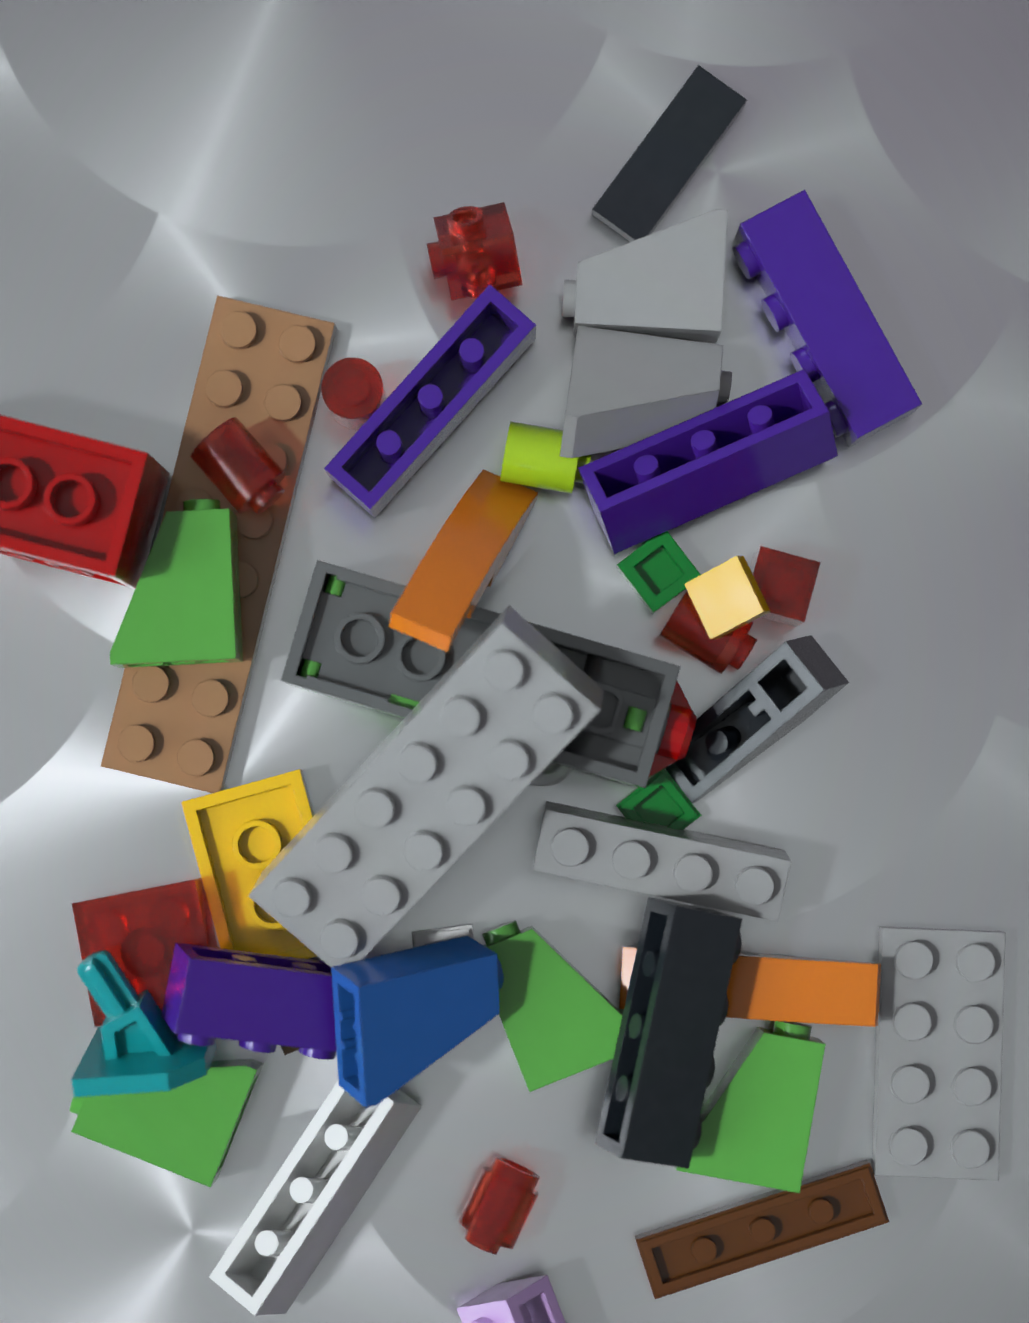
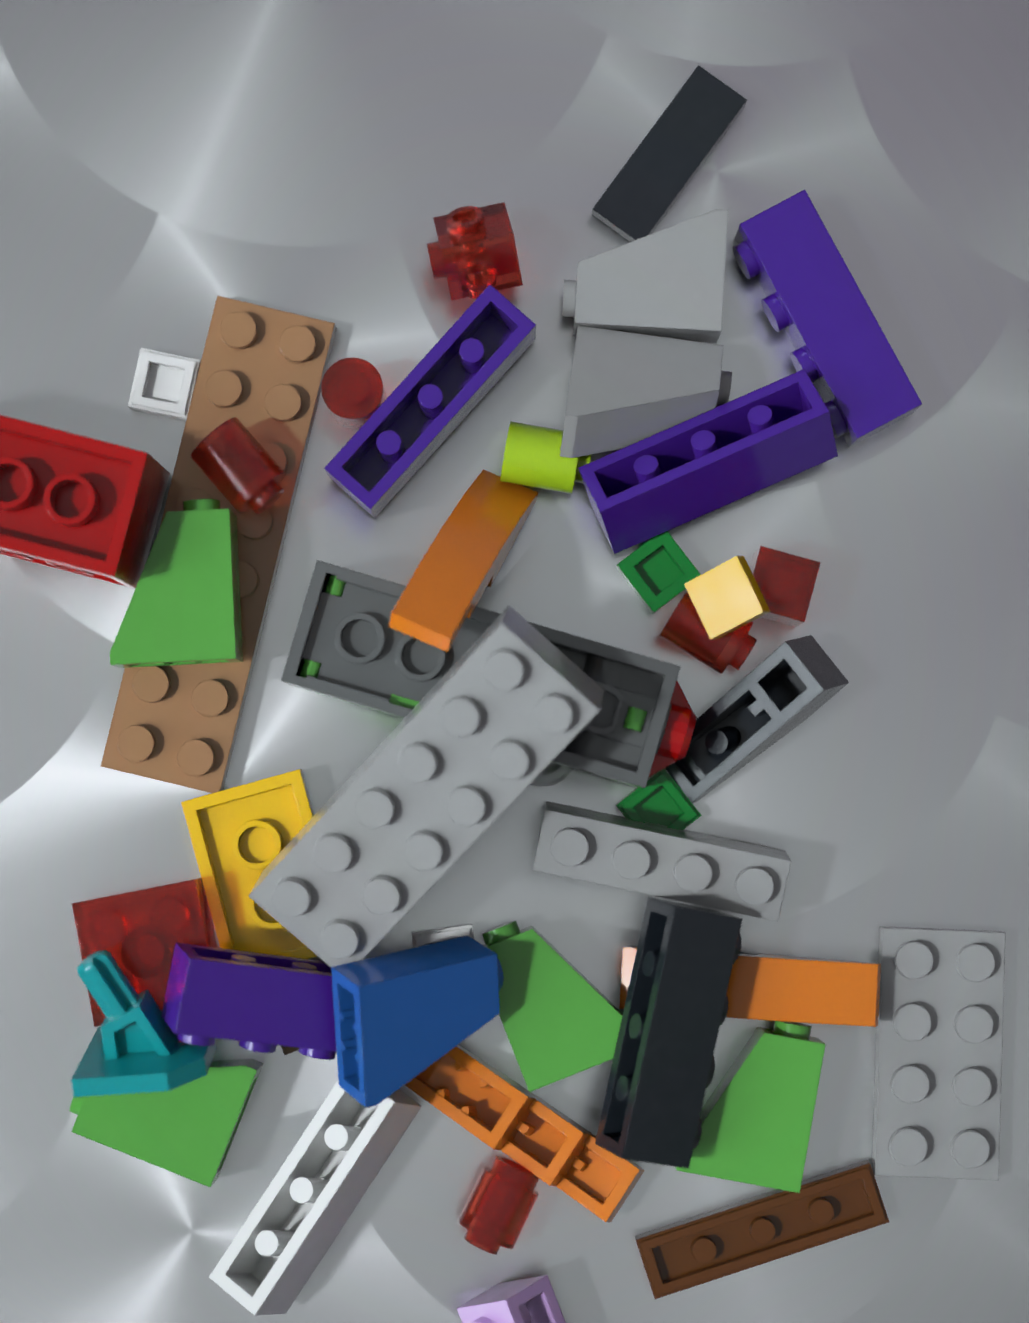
none -> white tile [128,348,201,421]
none -> orange slope [405,1044,645,1222]

